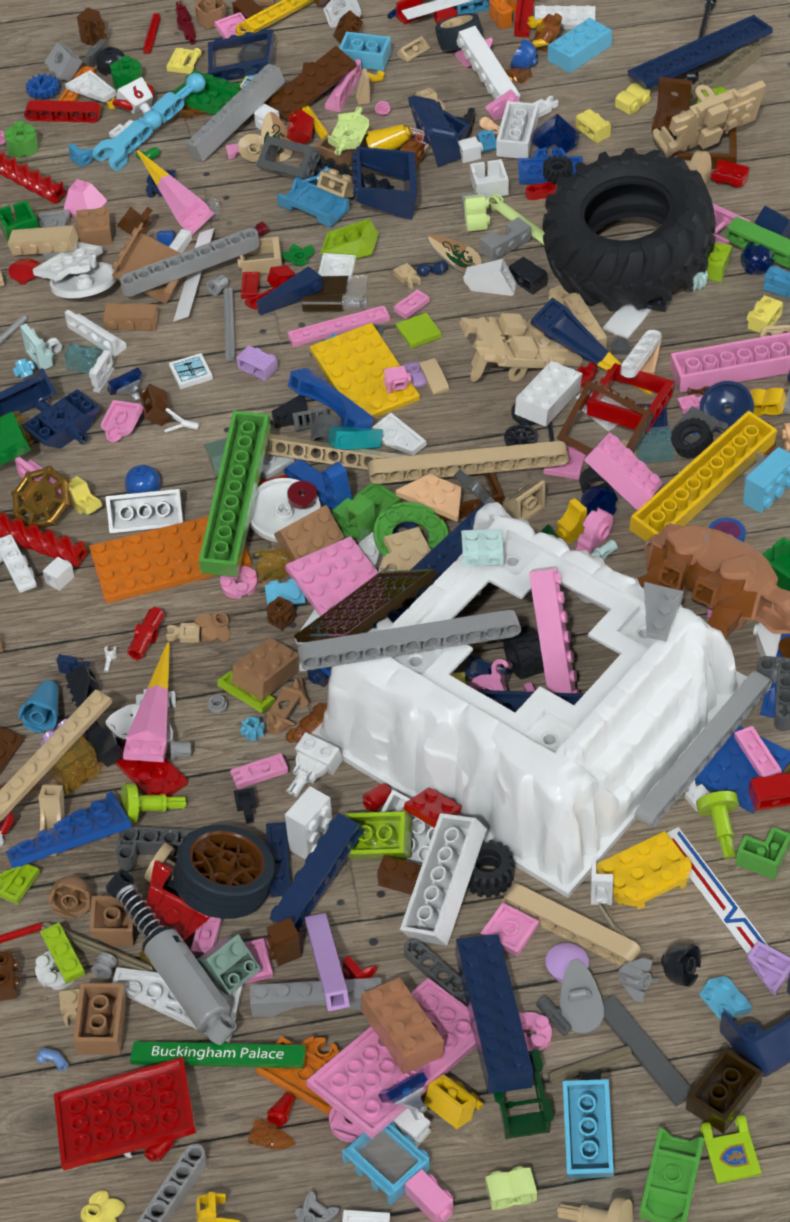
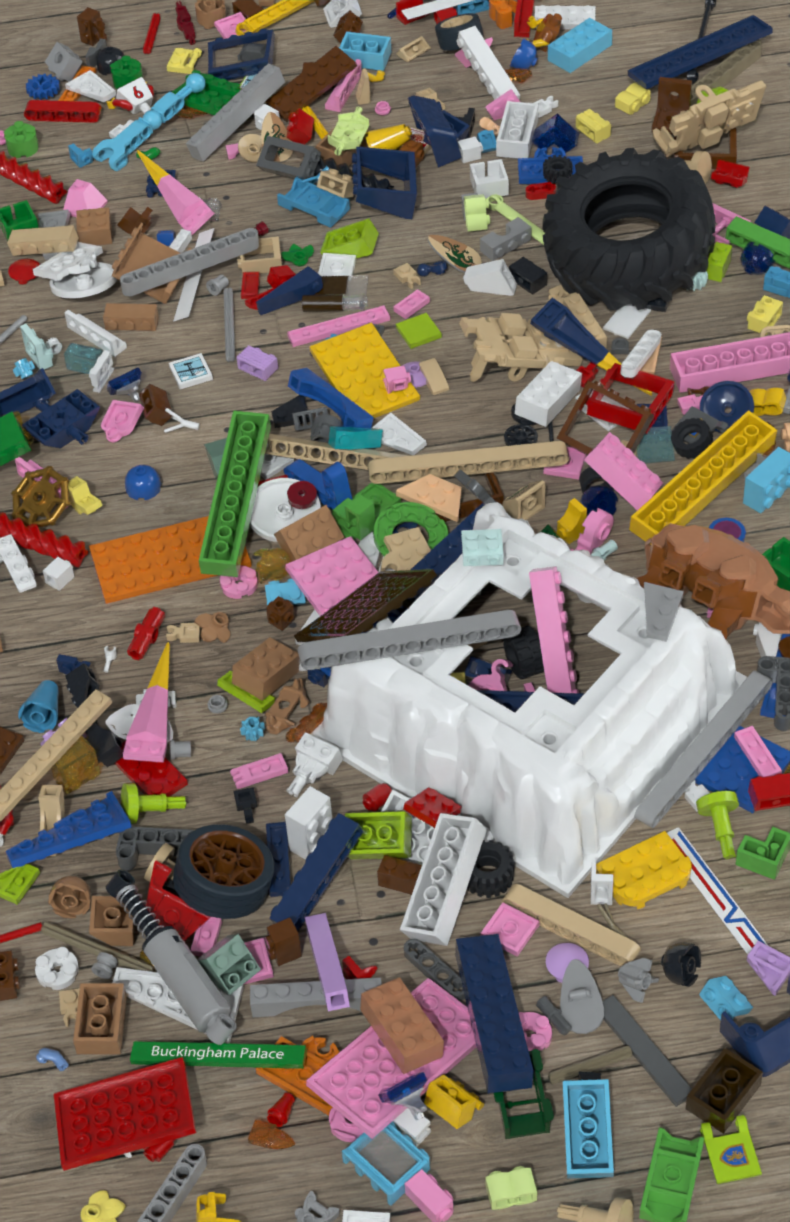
lime plate [40,923,85,984] -> none
white slope [106,488,183,533] -> none

